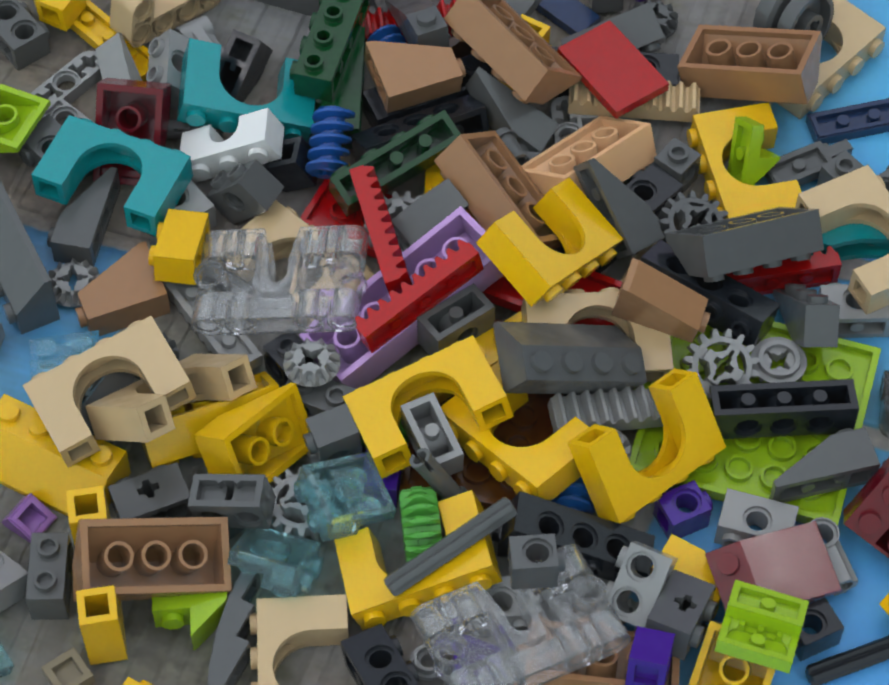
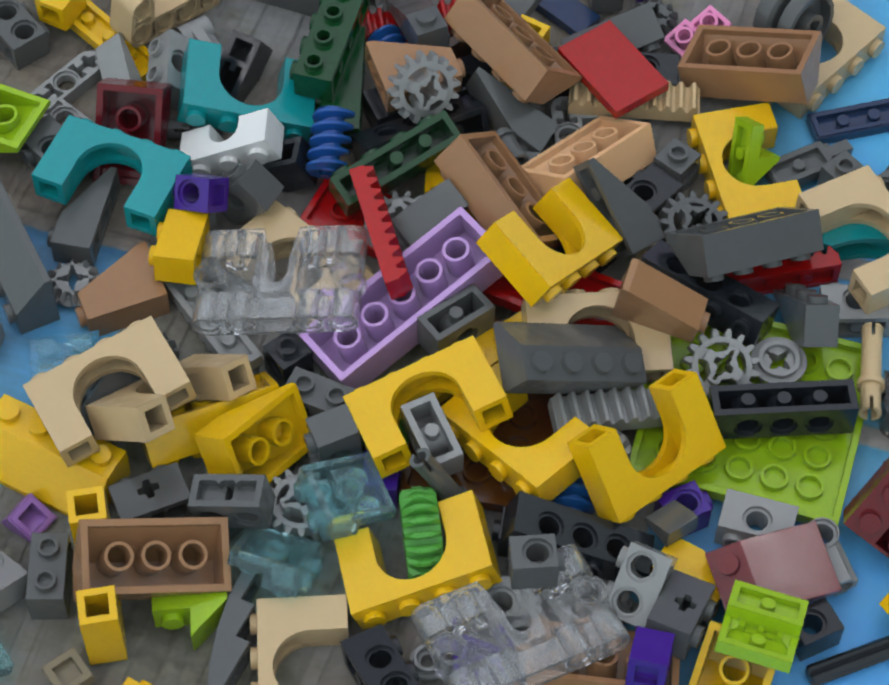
light grey gear [283,337,341,387] -> none
red gear [355,239,484,353] -> none
dark grey axle [384,497,517,596] -> none
dark grey slope [769,427,880,502] -> none
none -> dark purple brick [173,173,229,213]
none -> light grey gear [387,50,461,124]
none -> dark grey slope [645,500,699,547]
none -> bright pink slope [664,5,732,58]
none -> tan pin [857,322,885,421]

